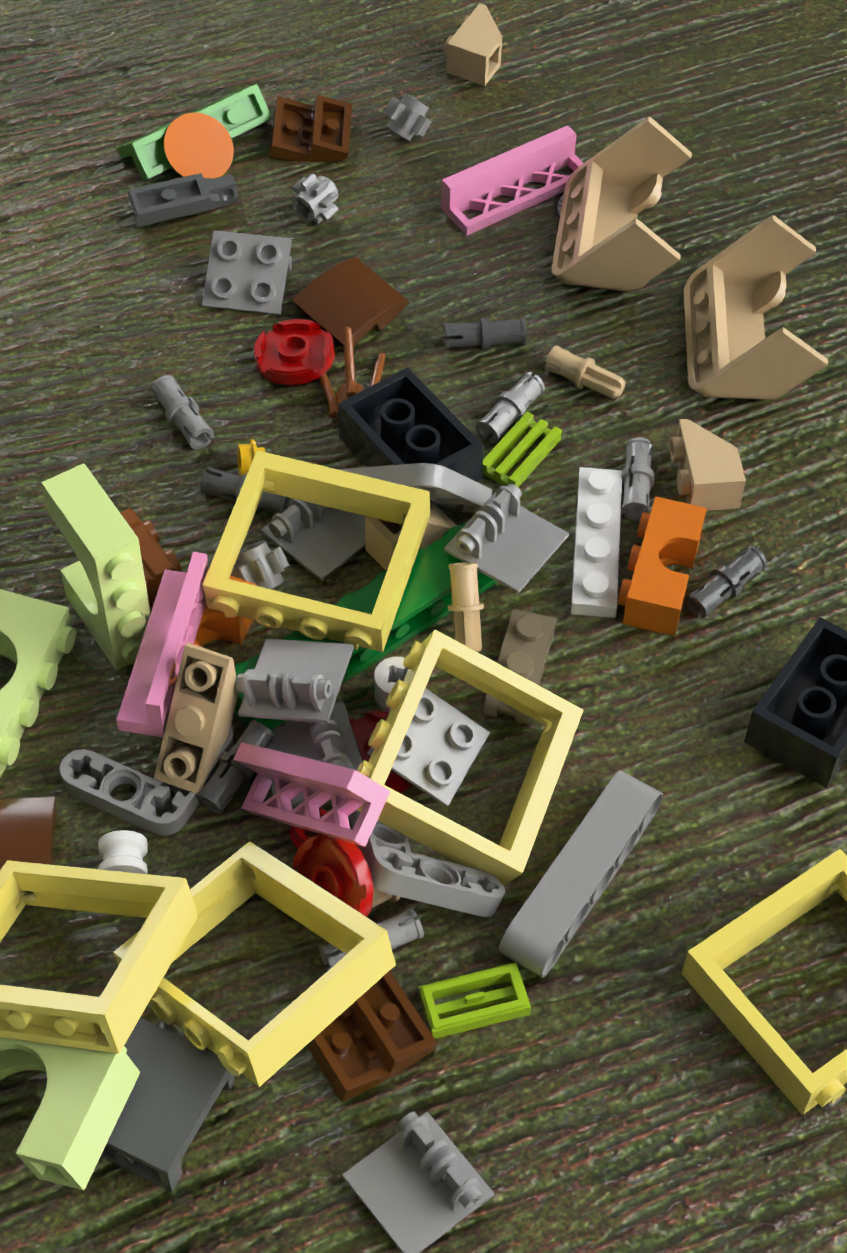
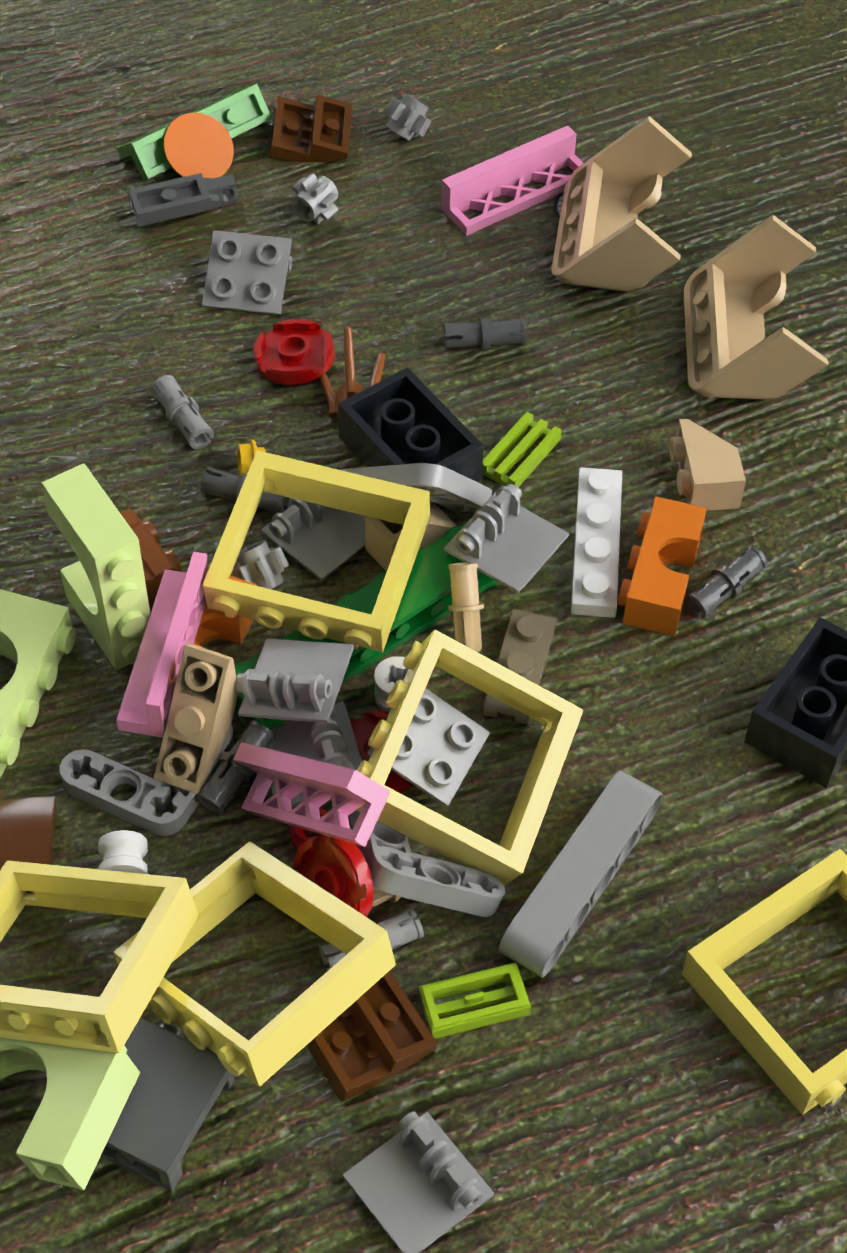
reddish brown slope [292,257,409,348] -> none
tan slope [443,3,502,86] -> none
light grey pin [476,372,545,443] -> none
tan axle [545,345,626,399] -> none
light grey pin [621,437,655,520] -> none

